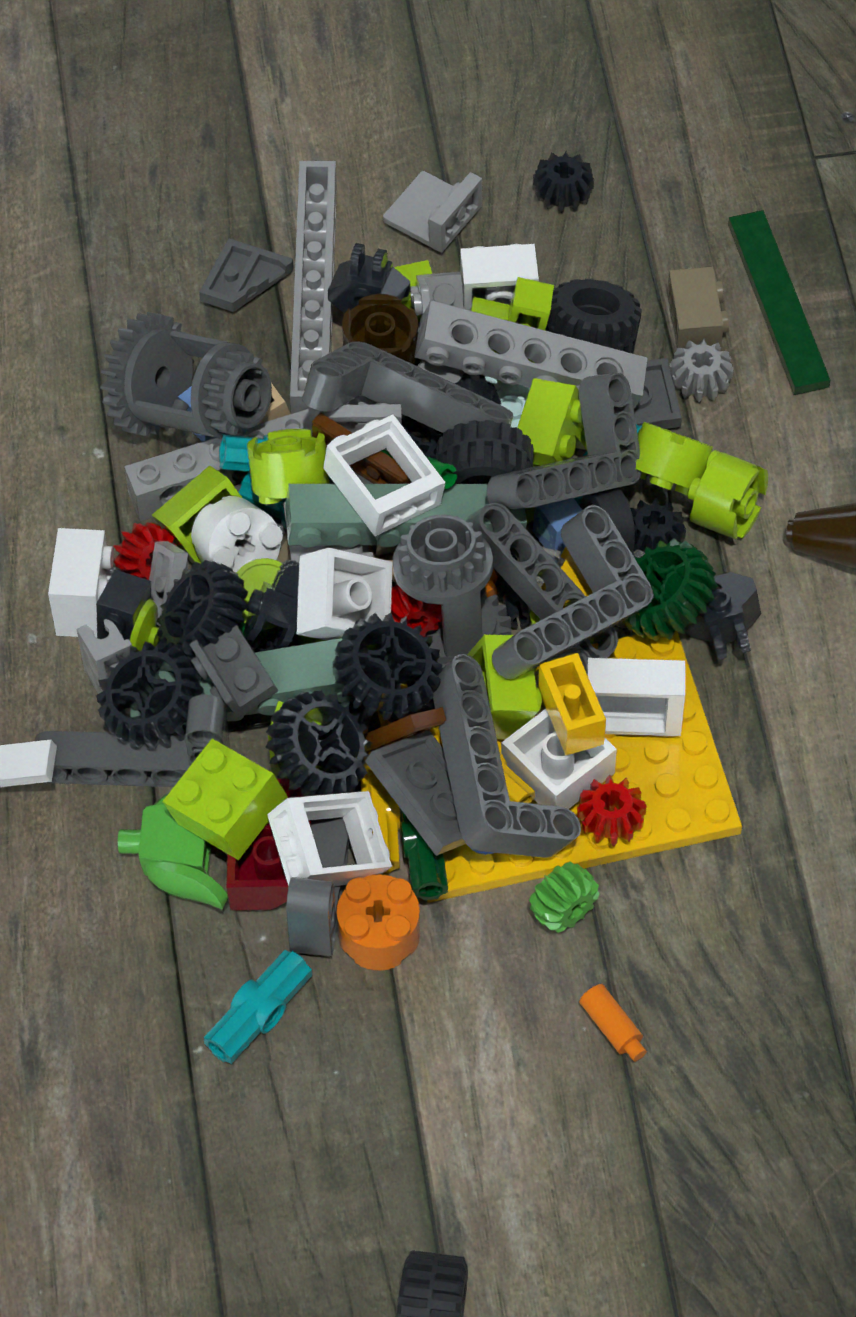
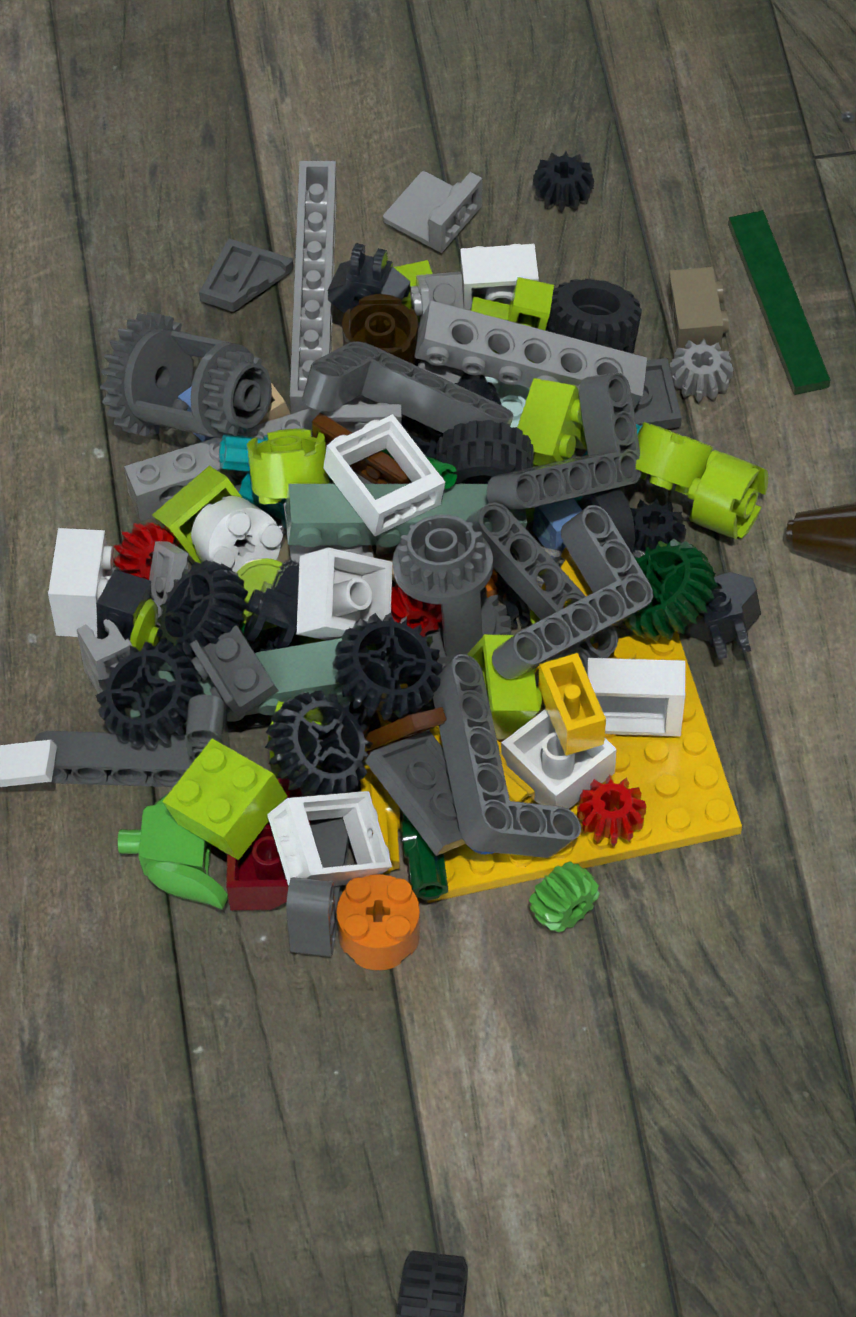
teal piece [204,950,312,1064] -> none
orange cylinder [579,984,647,1062] -> none

